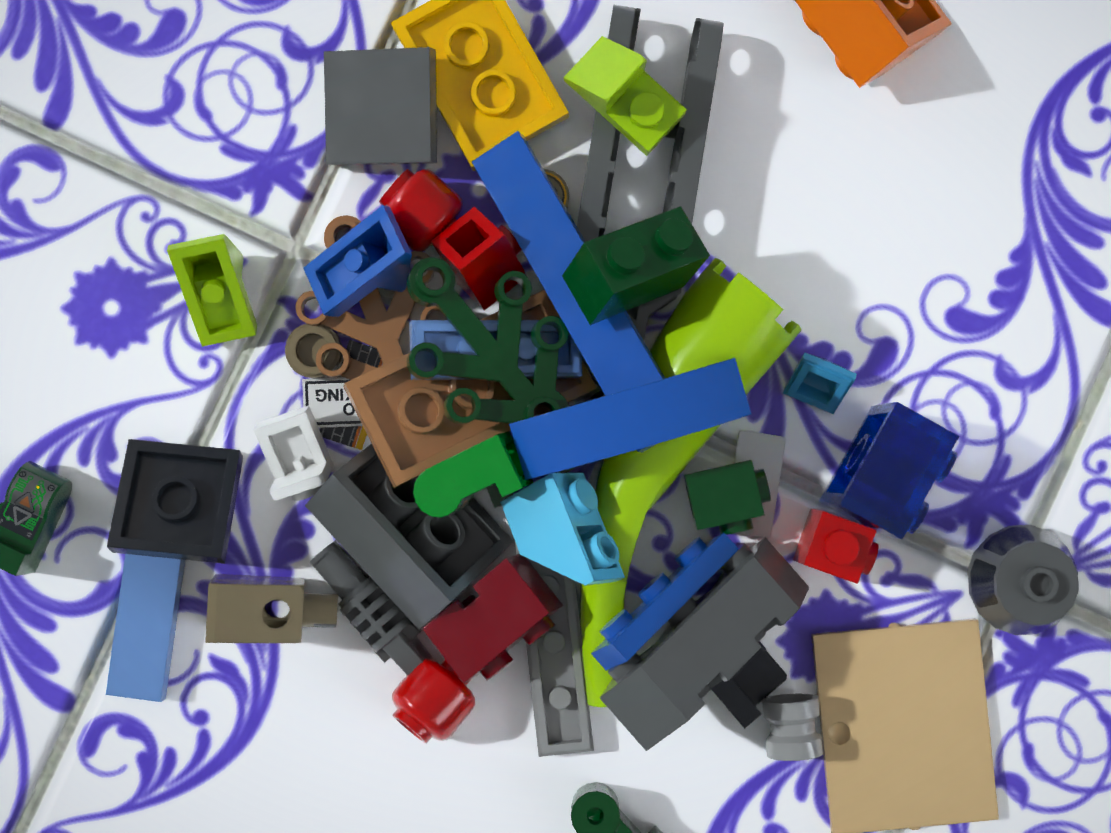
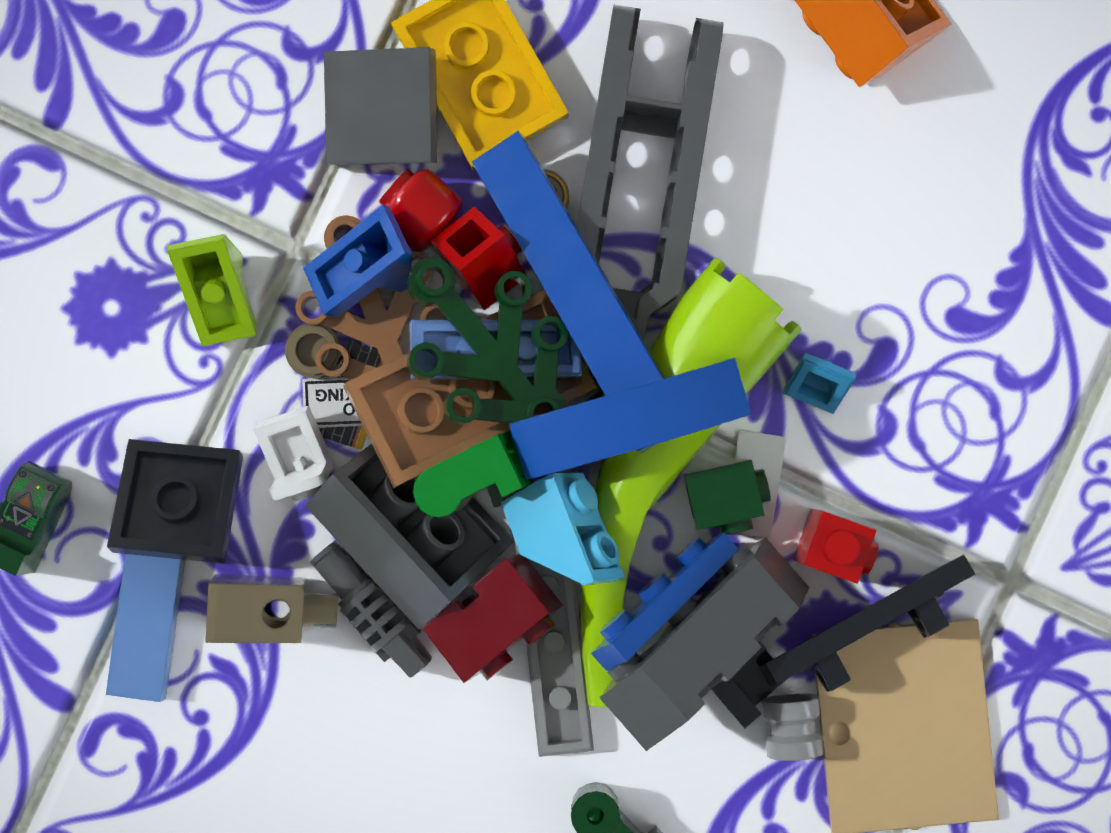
red head [392,658,475,744] -> none
dark green brick [562,206,710,325] -> none
lime slope [563,36,687,156] -> none
clear blue brick [819,402,959,540] -> none
dark grey cone [967,525,1079,635] -> none
none -> black hinge [759,554,975,692]

